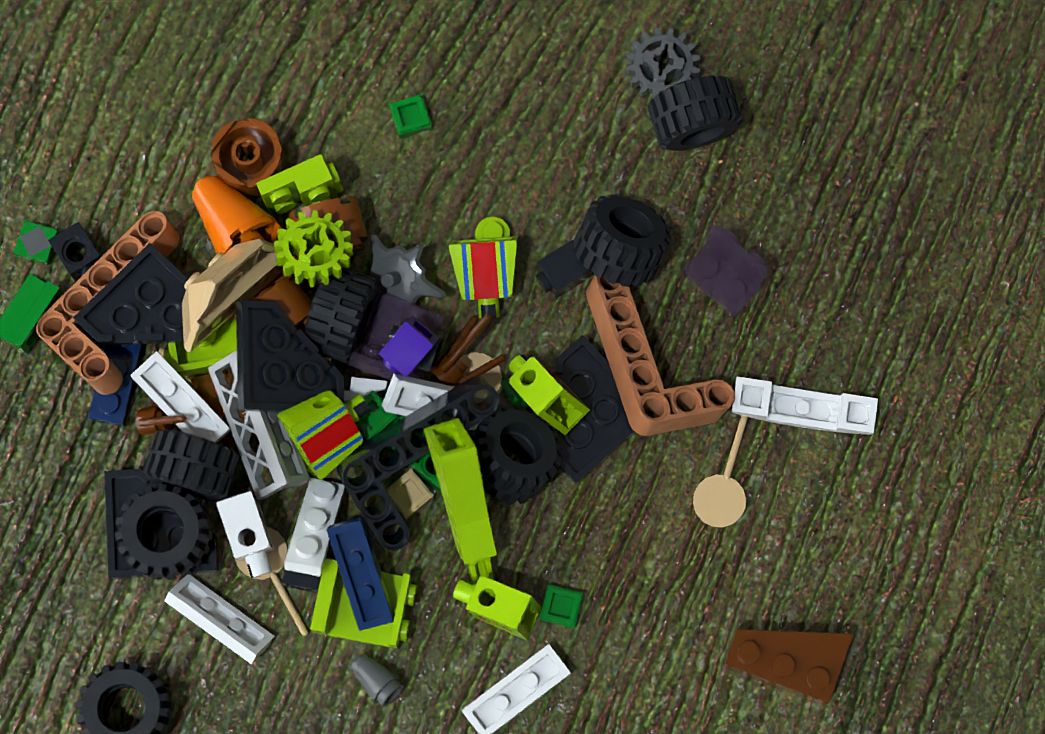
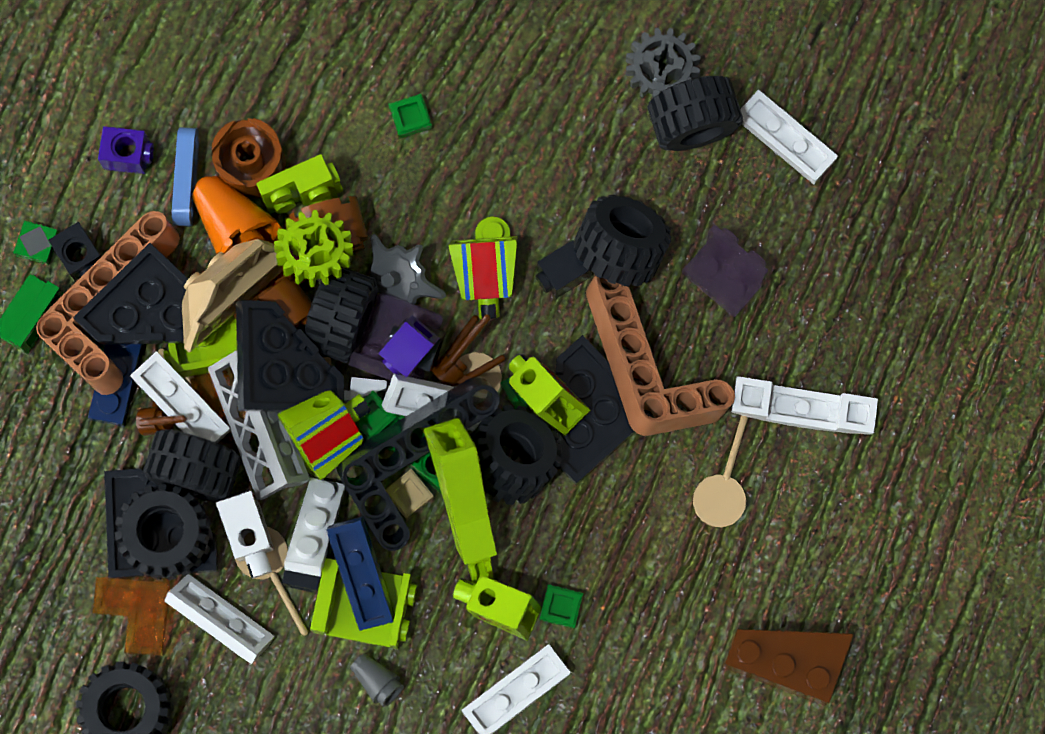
none -> clear orange plate [92,577,171,657]
none -> dark purple brick [98,126,154,174]
none -> medium blue beam [172,127,199,226]
none -> white plate [740,90,838,185]

